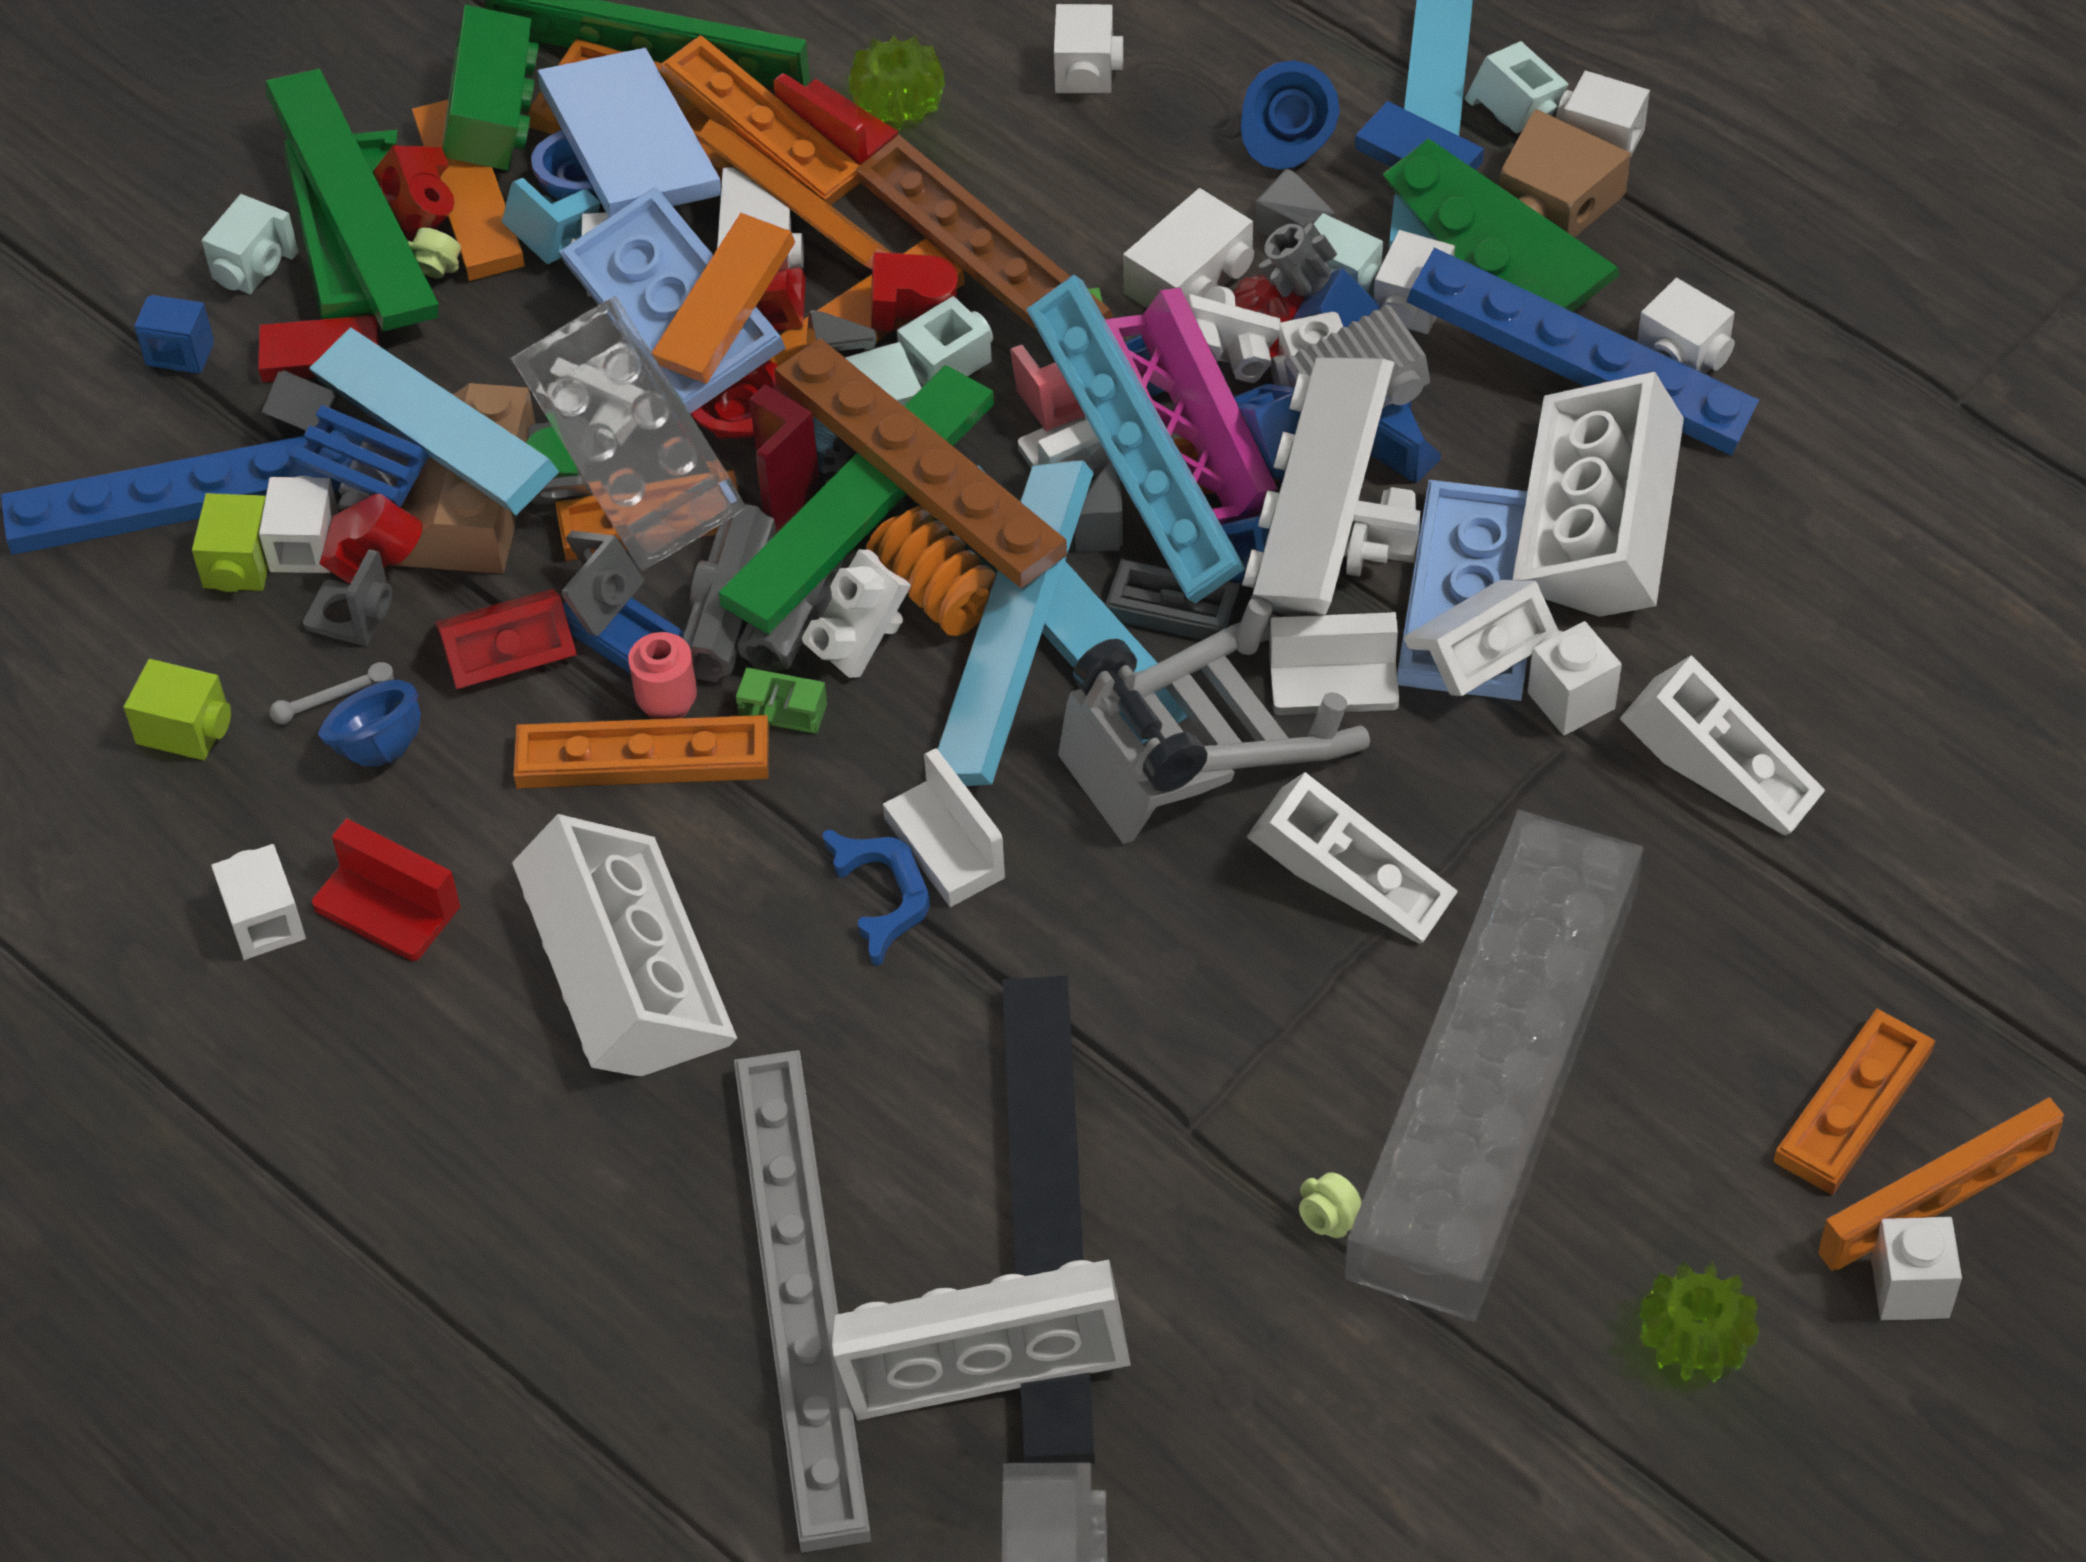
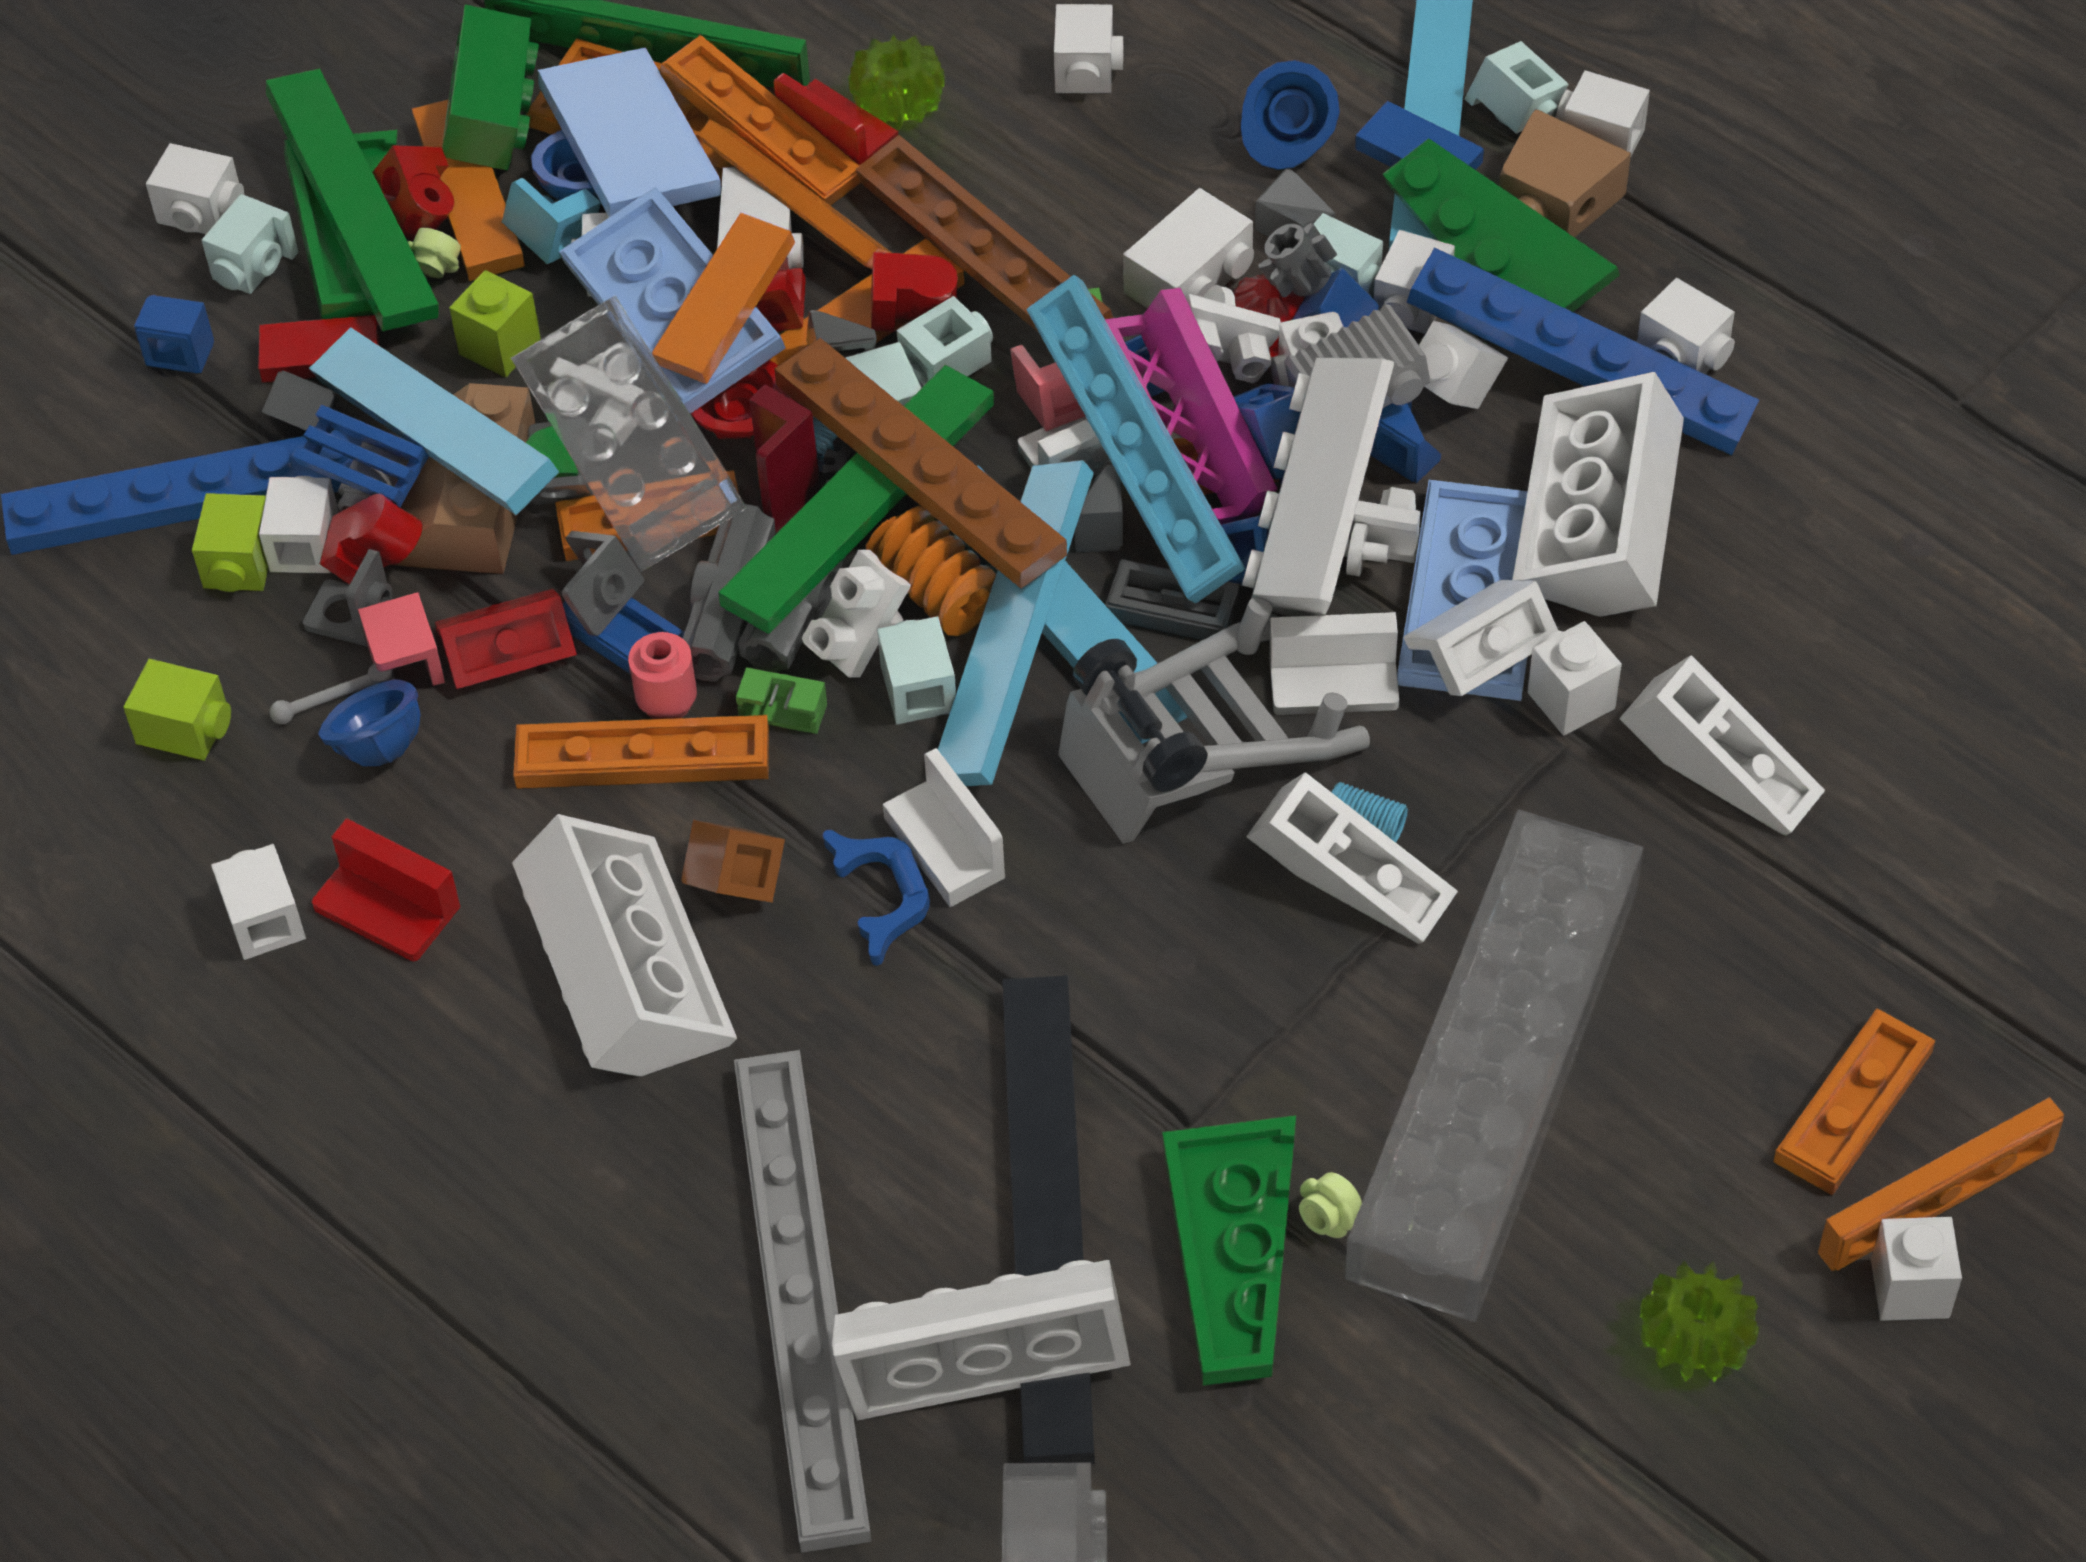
none -> white brick [146,143,244,234]
none -> coral panel [358,592,445,686]
none -> lime brick [449,270,541,378]
none -> dark orange panel [681,820,785,903]
none -> light aqua brick [877,616,956,725]
none -> green wing [1162,1115,1296,1386]
none -> medium azure piece [1331,782,1408,842]
none -> white brick [1419,321,1508,409]

